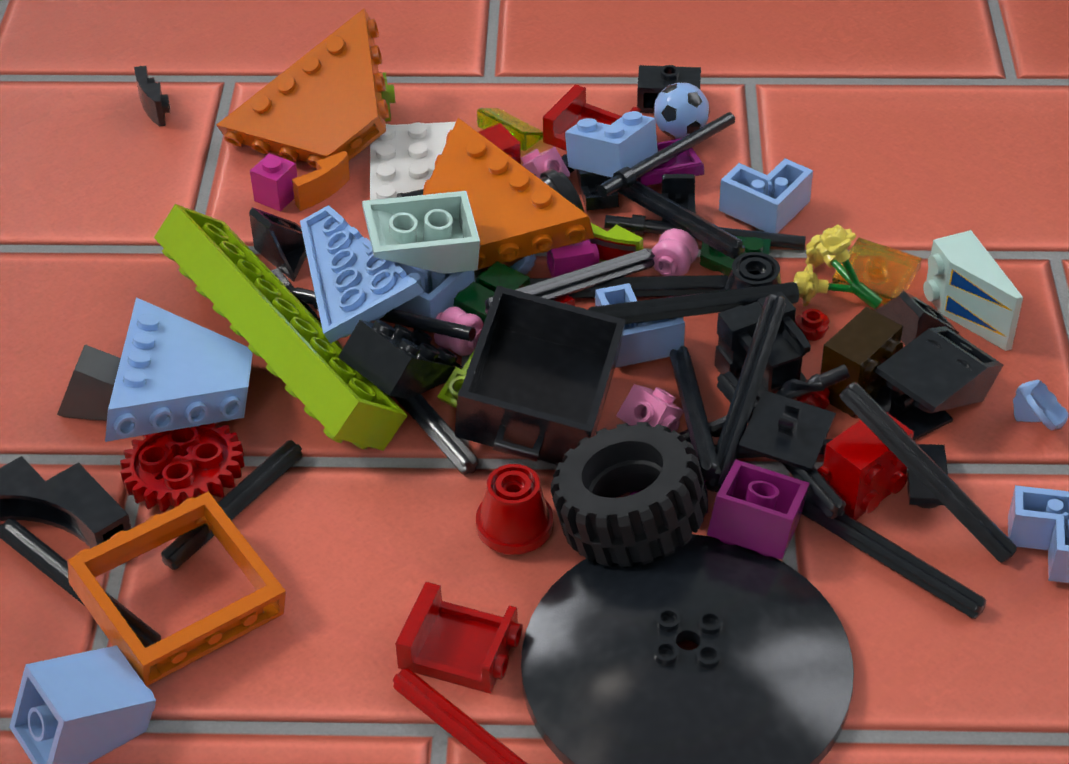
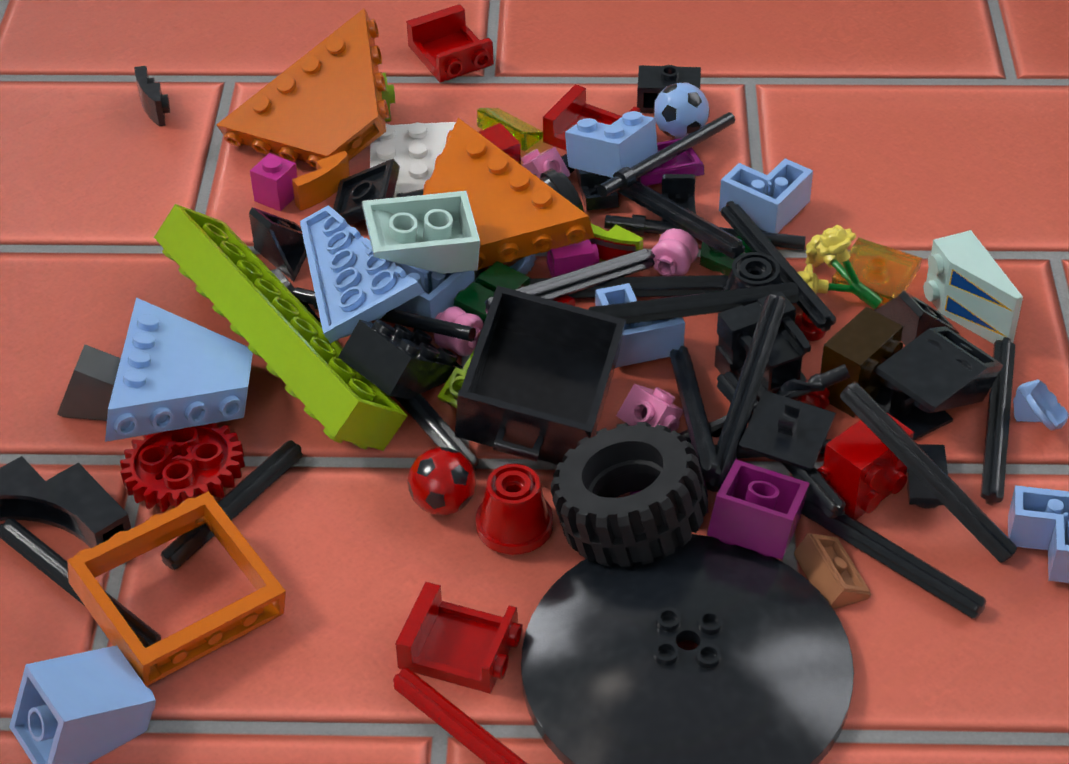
none -> black tile [333,159,400,225]
none -> red panel [406,4,494,83]
none -> red piece [407,447,476,516]
none -> black axle [721,201,836,331]
none -> nougat slope [794,533,871,609]
none -> black axle [980,337,1015,505]

